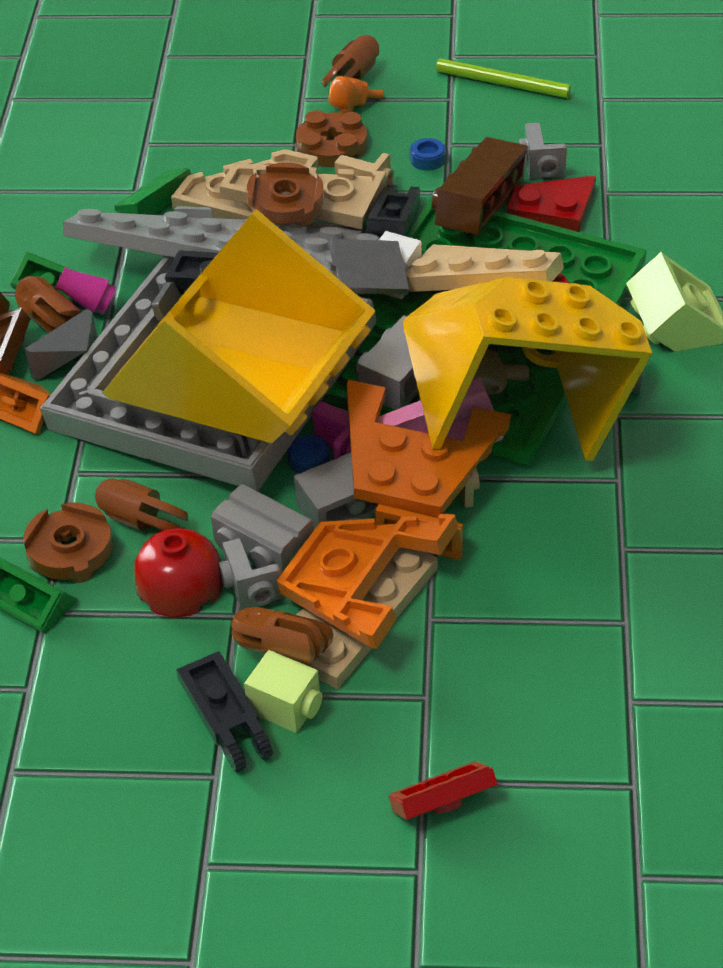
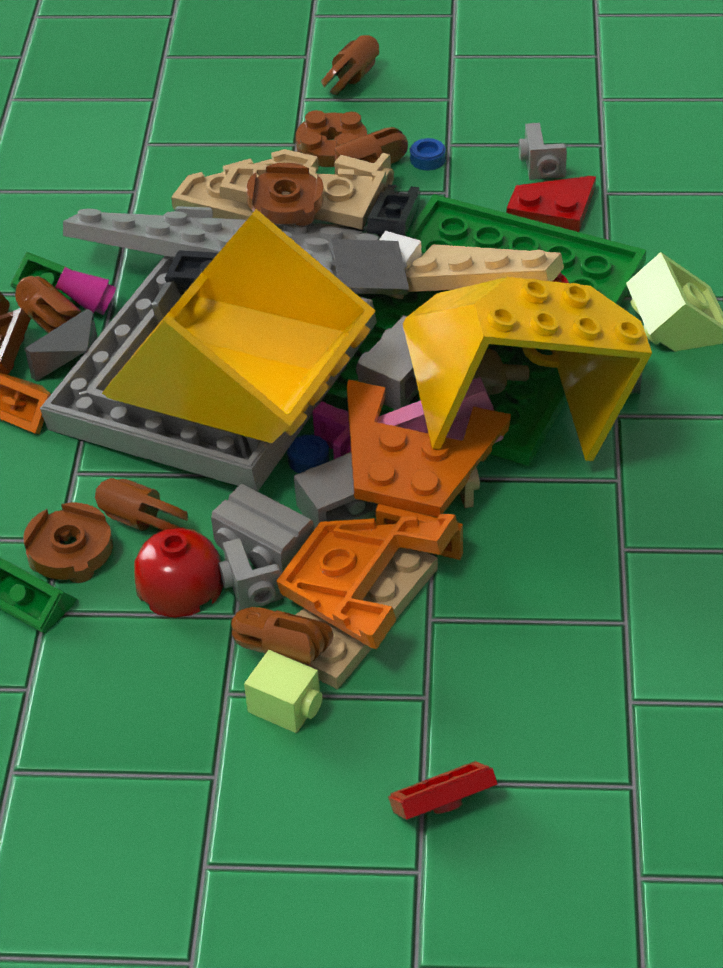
green slope [114,168,191,215] -> none
black hinge [176,651,273,772] -> none
orange piece [329,76,384,113] -> none
reddish brown brick [431,137,528,235] -> none
lime bar [436,58,571,99] -> none
none -> dark orange arm [335,127,408,164]

